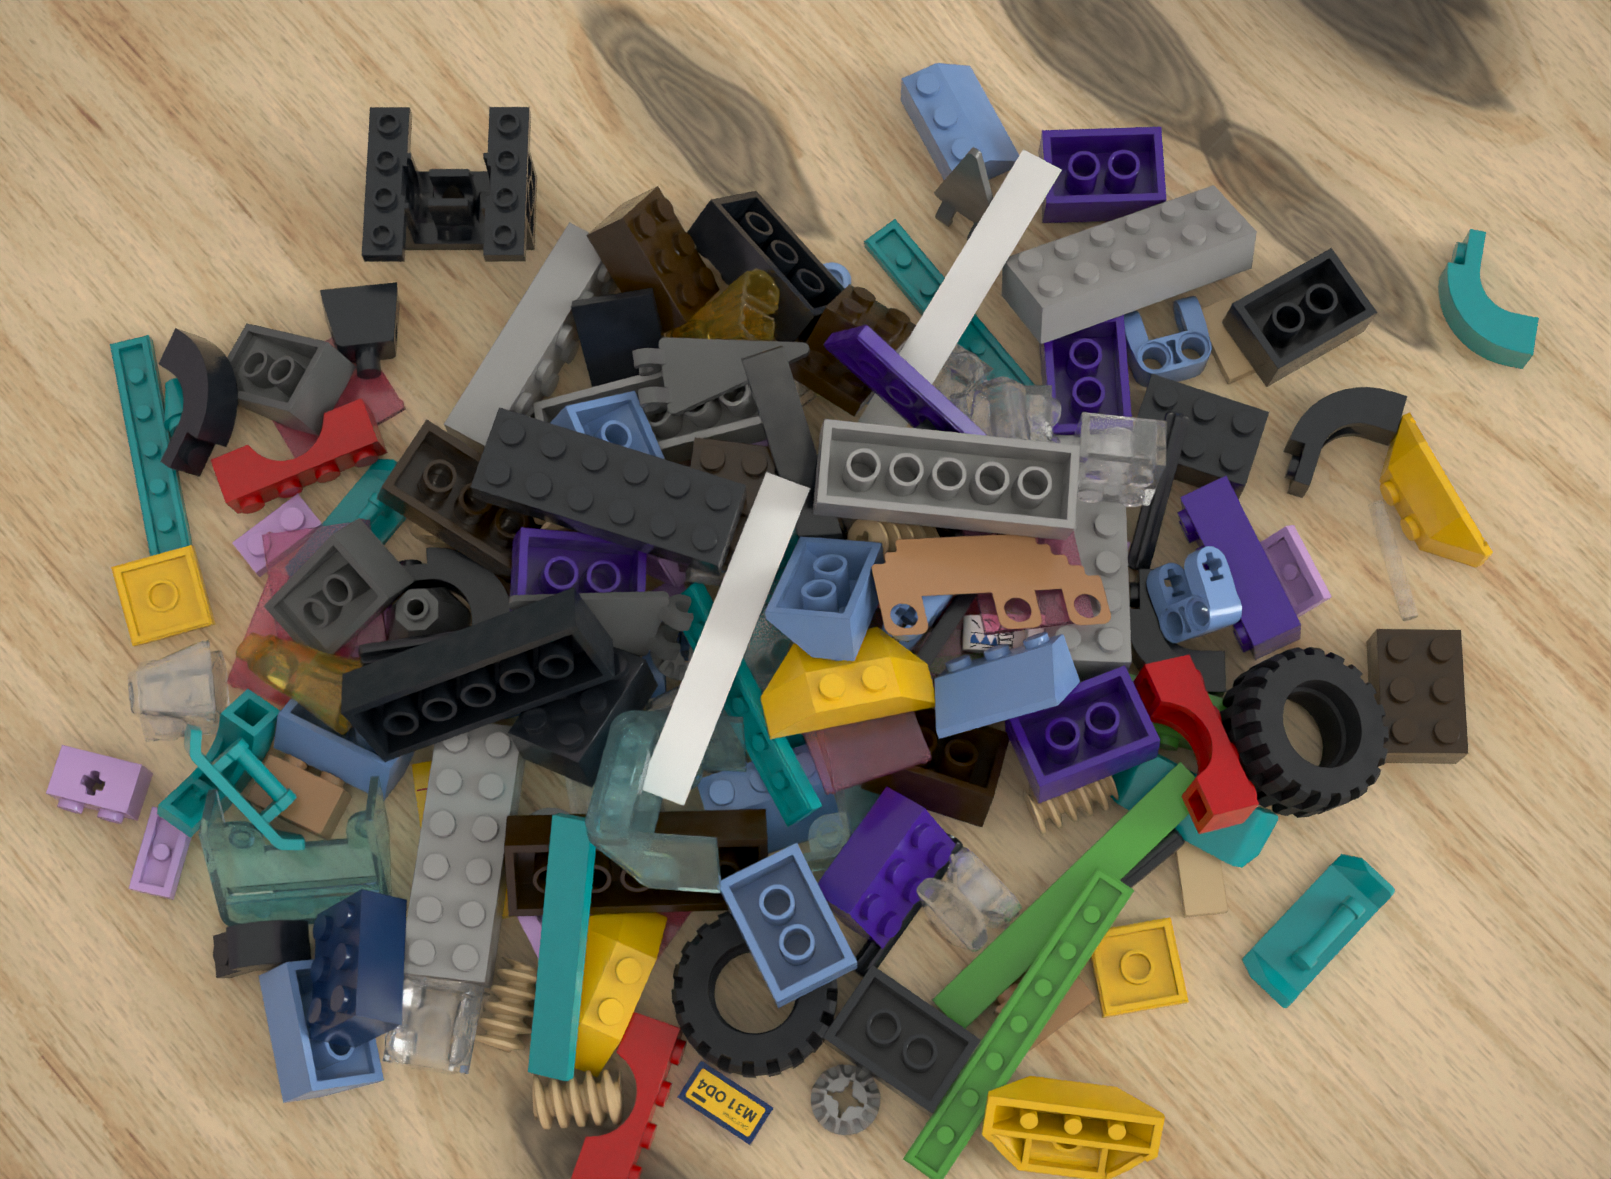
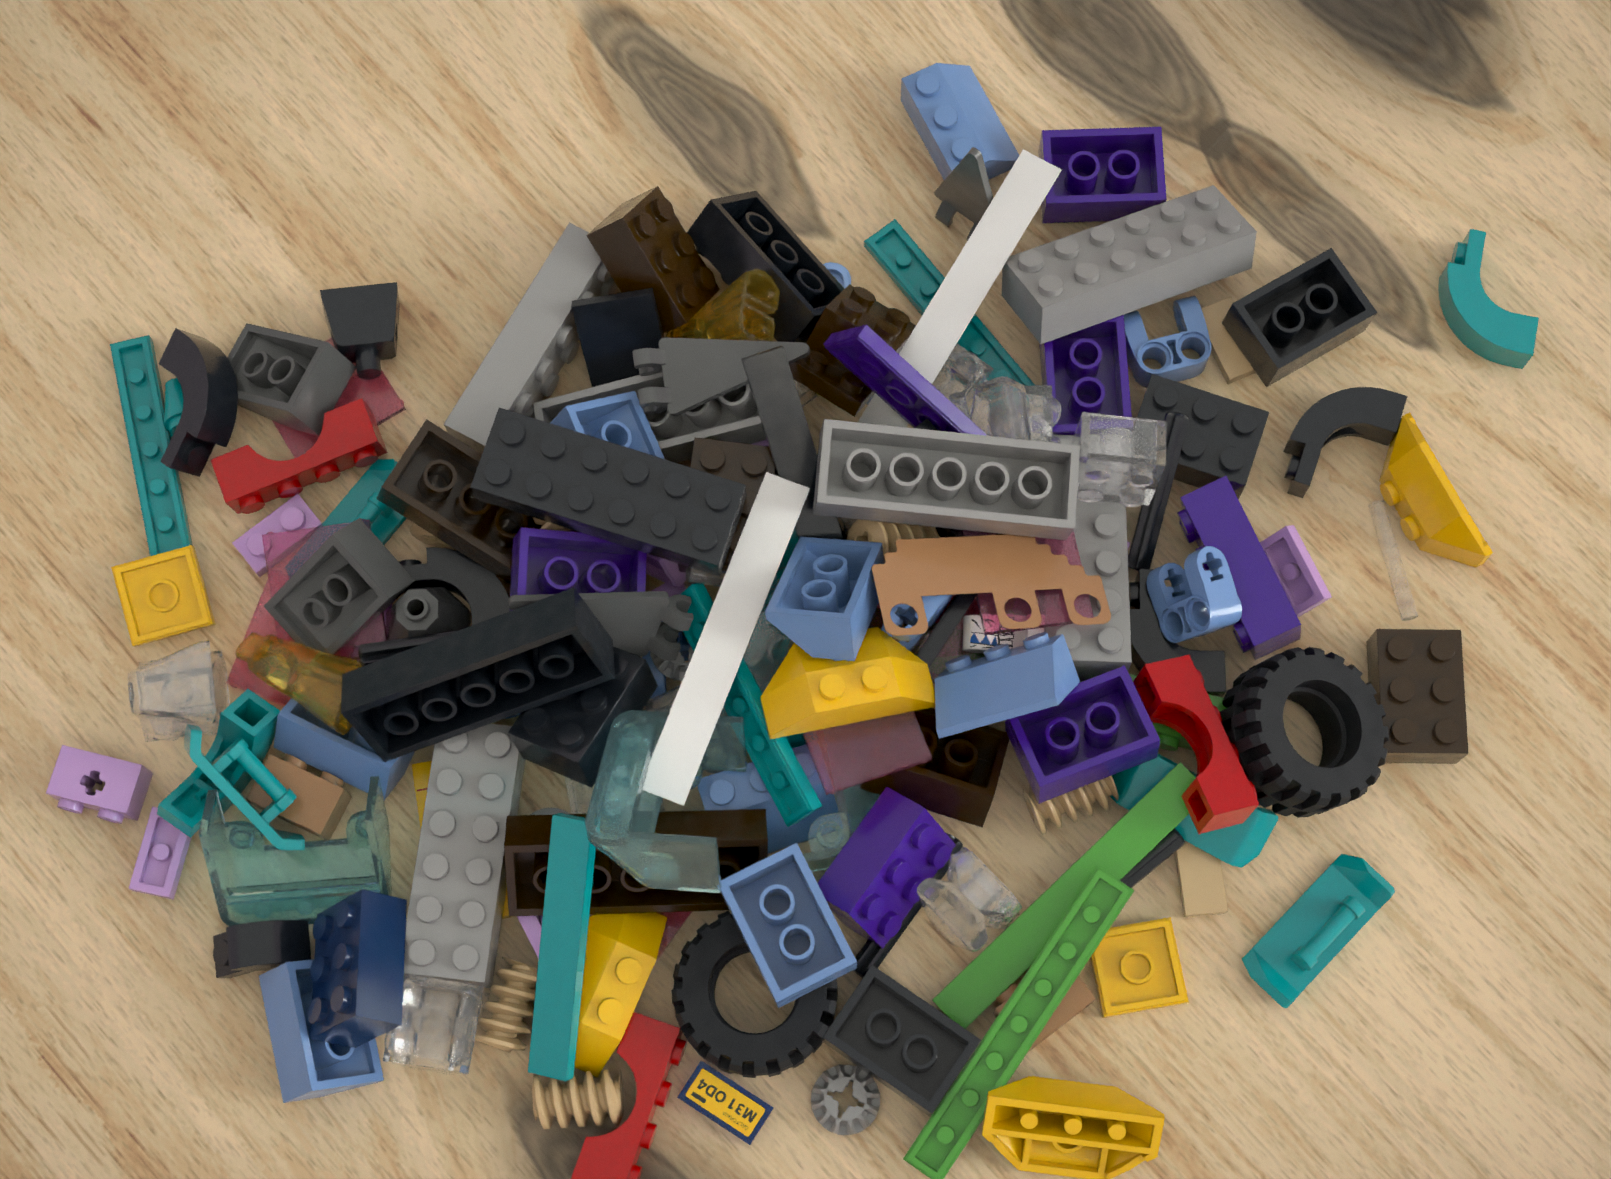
black piece [362,107,537,262] -> none

